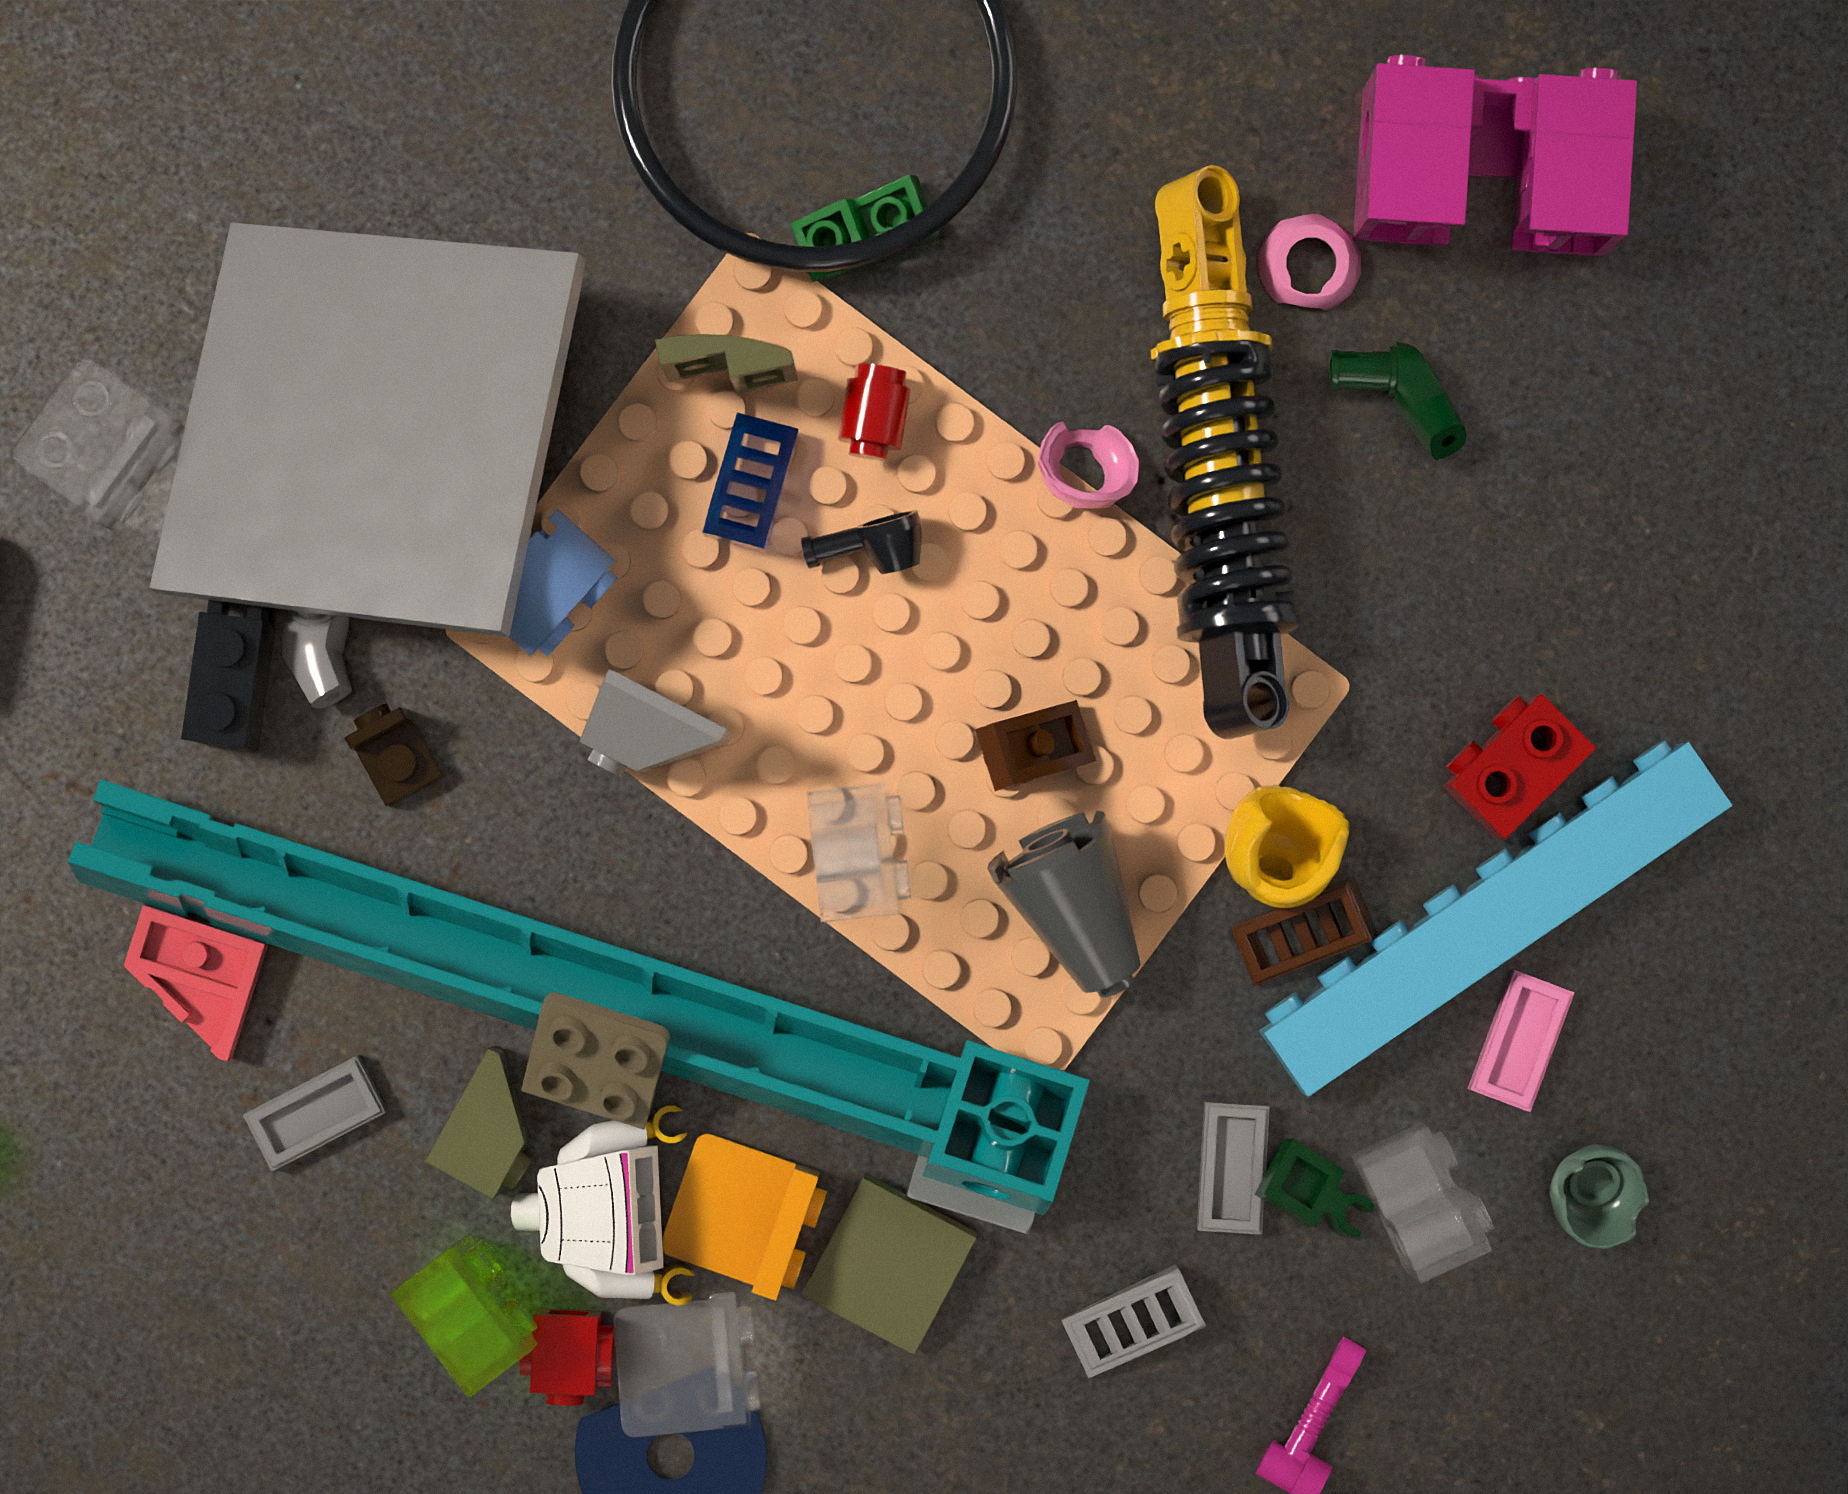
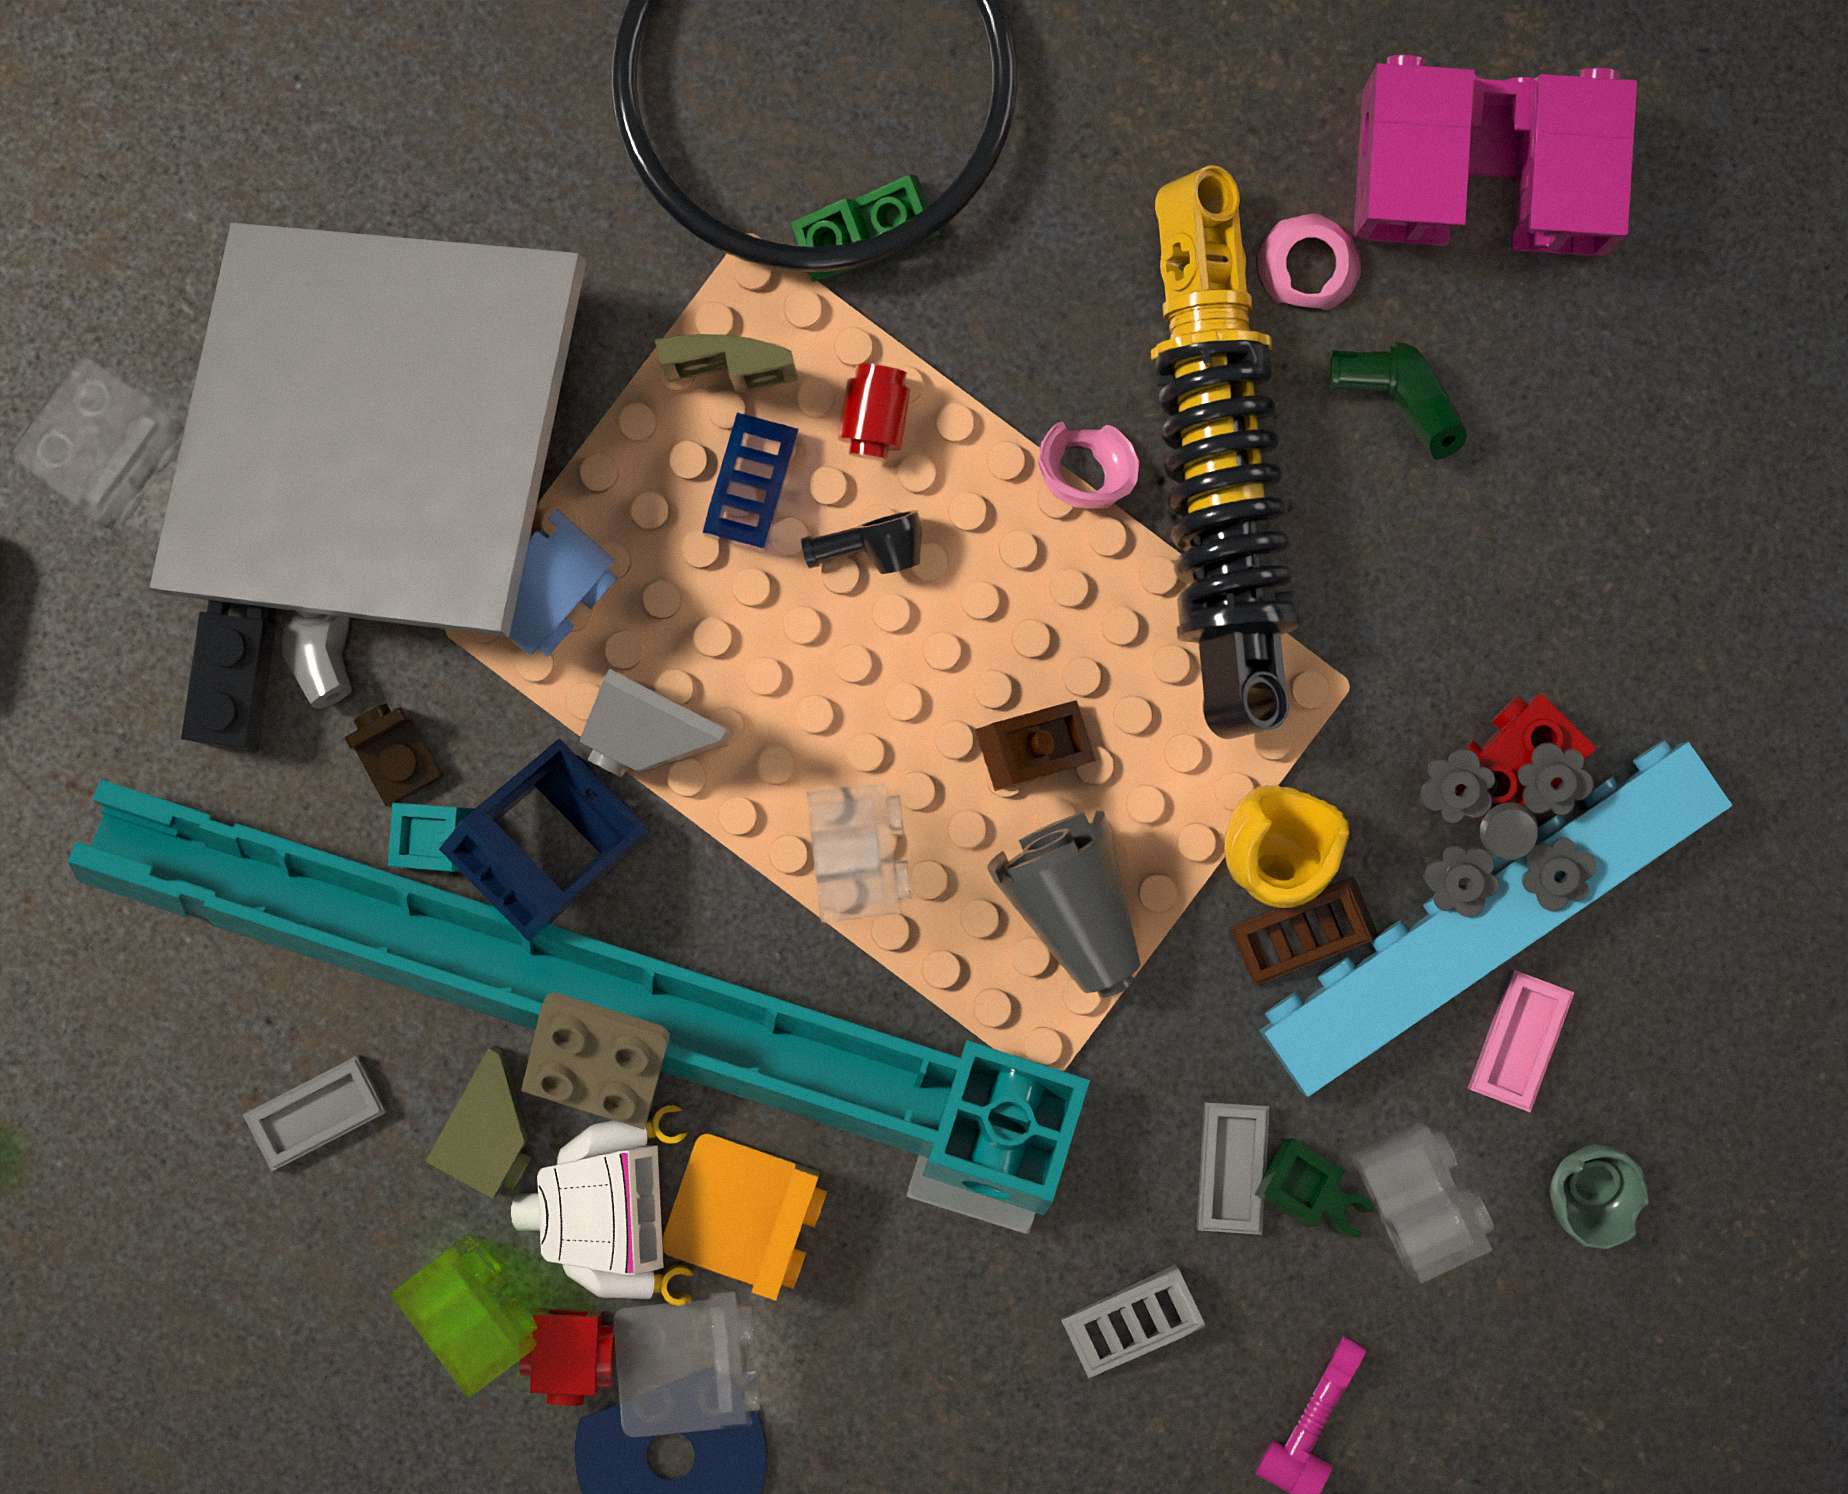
coral wing [124,904,269,1061] -> none
olive slope [801,1173,978,1355] -> none
none -> teal bracket [388,803,475,872]
none -> dark blue window [439,738,649,942]
none -> dark grey plant [1420,742,1596,917]

